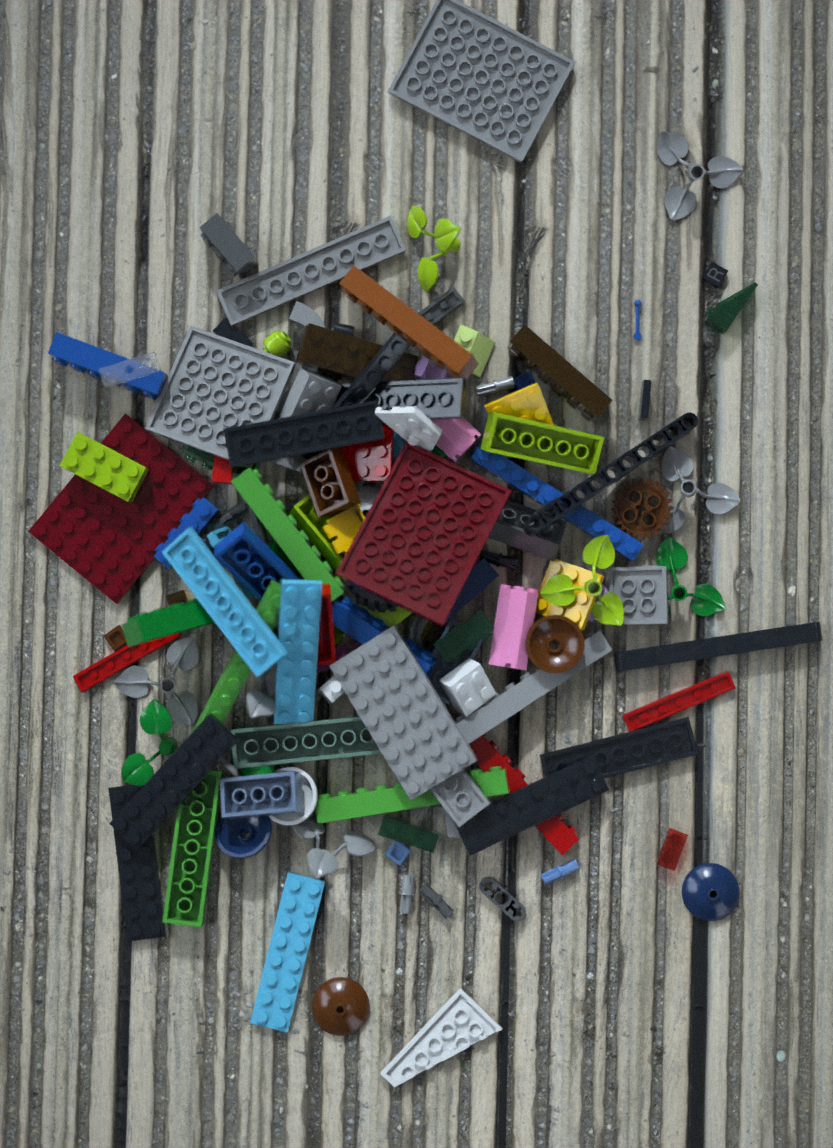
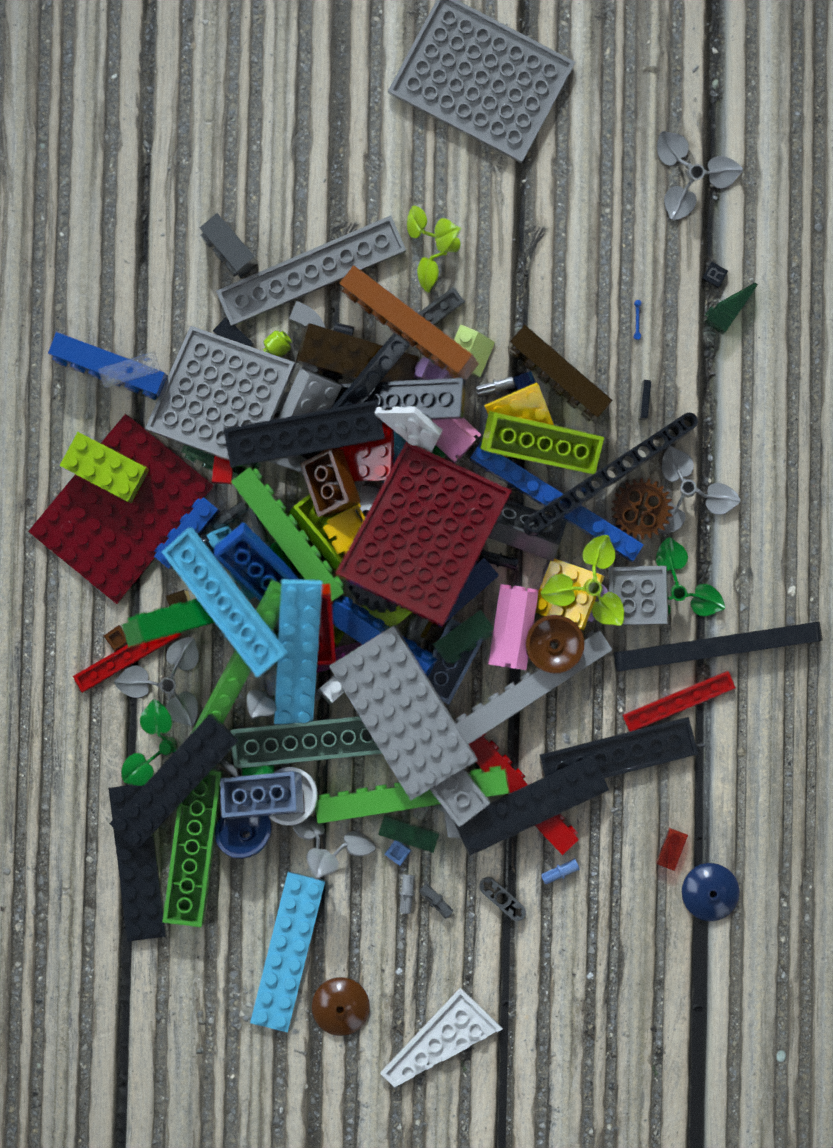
white brick [439,658,496,717] -> none

